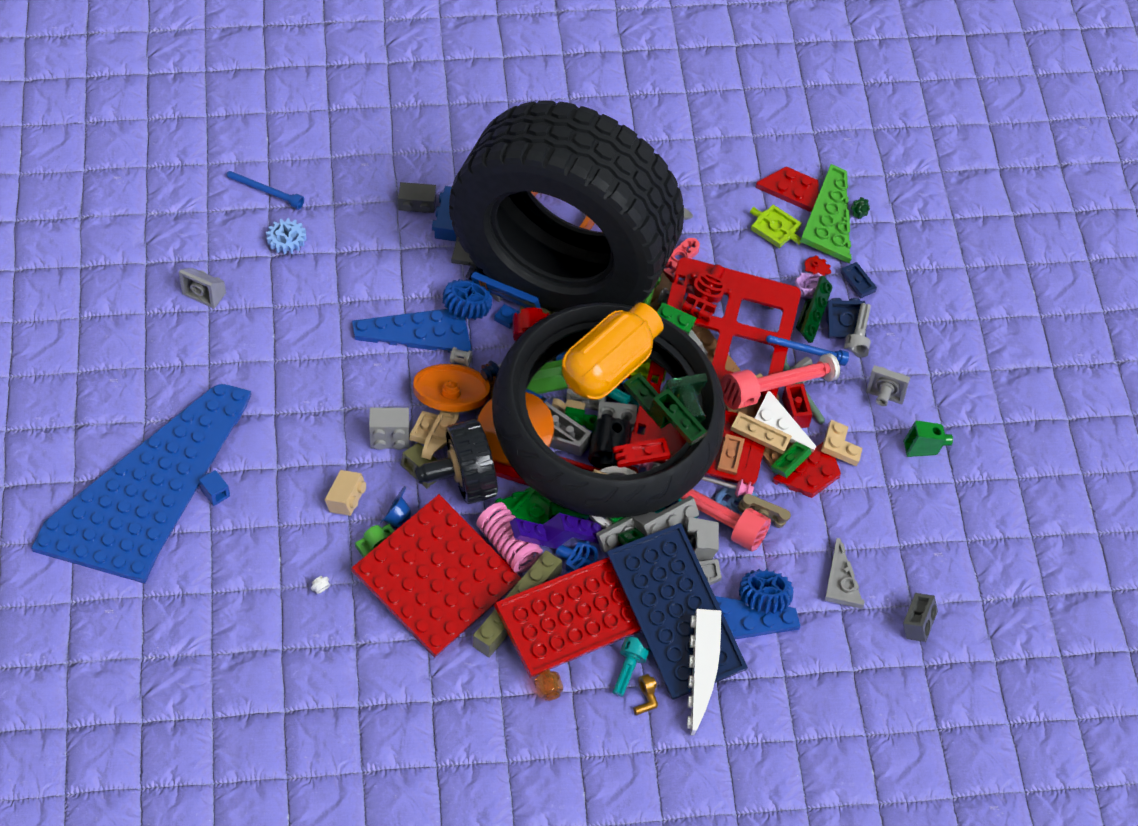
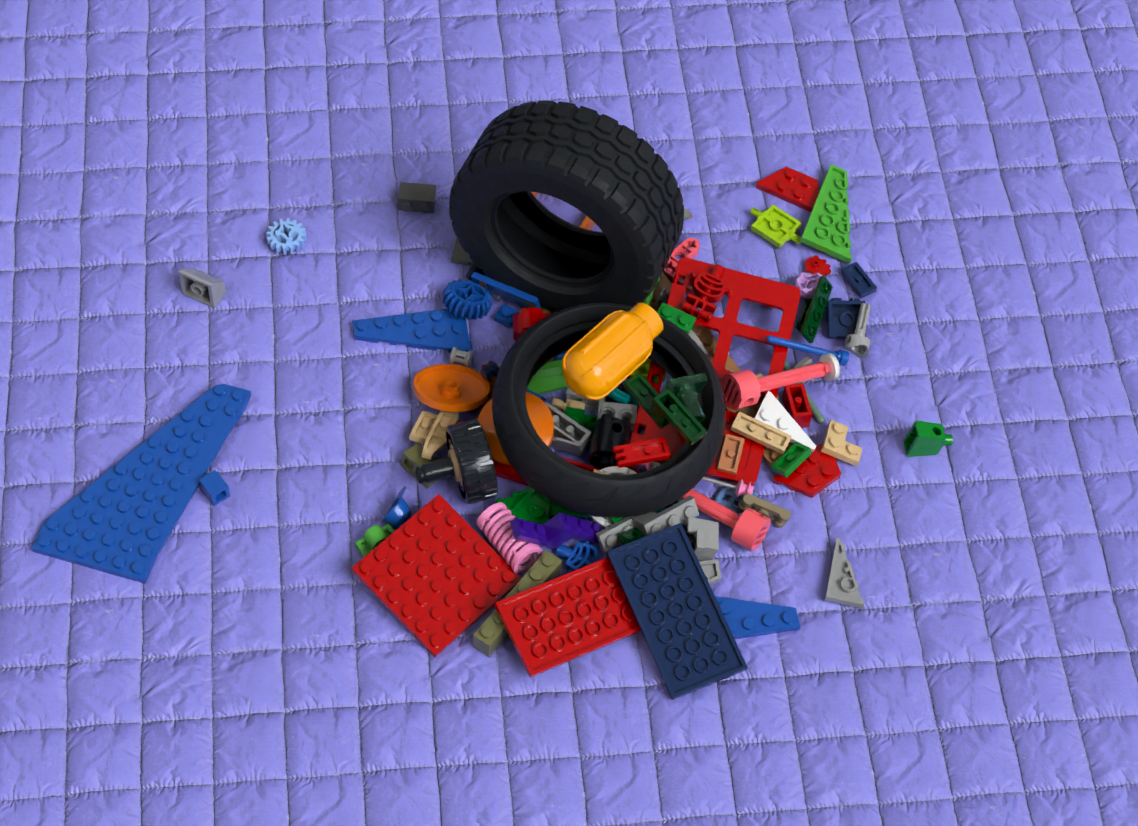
blue piece [226,171,305,210] -> none
white plate [311,576,330,594] -> none
tan brick [325,470,366,516] -> none
light grey brick [369,408,410,450] -> none
blue brick [432,186,457,242] -> none
clear orange head [534,670,564,701] -> none
teal piece [612,636,650,697] -> none
pearl gold plate [633,674,658,715] -> none
white slope [687,609,721,735] -> none
blue gear [739,569,794,614] -> none
dark green plant [851,197,870,219] -> none
light grey plate [866,365,911,406] -> none
dark grey brick [903,593,938,642] -> none

